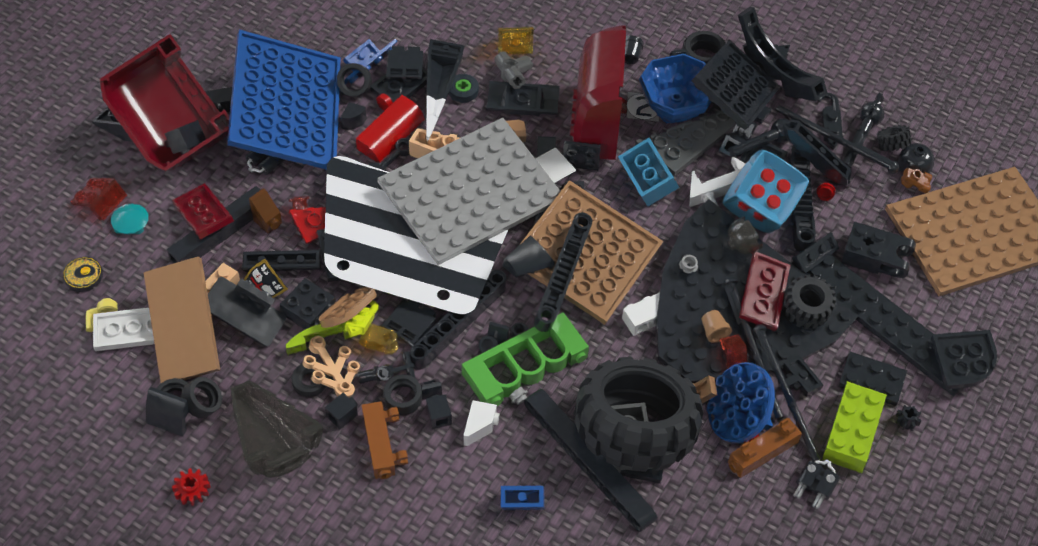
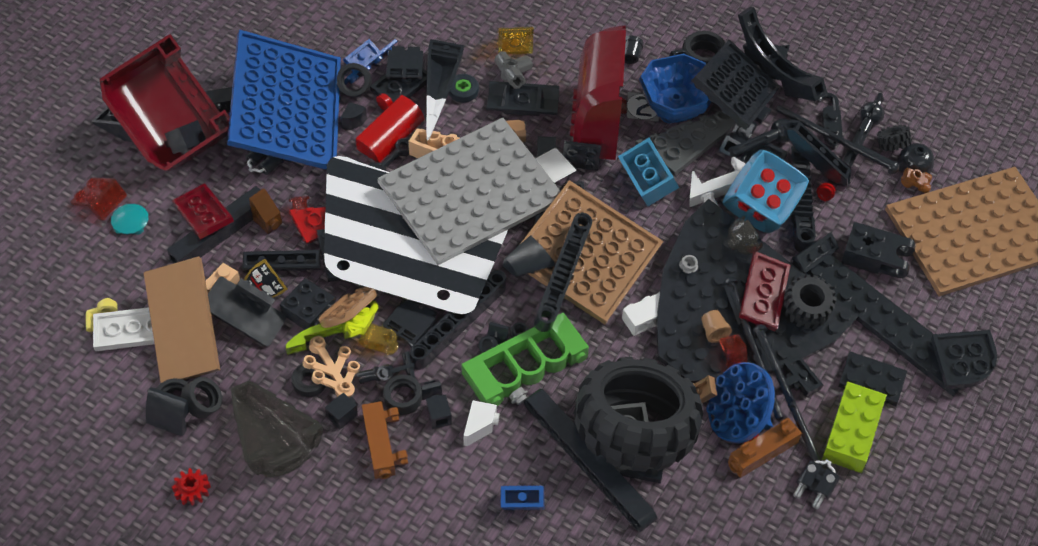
tile [63,257,103,292] -> none
black gear [896,405,922,431] -> none

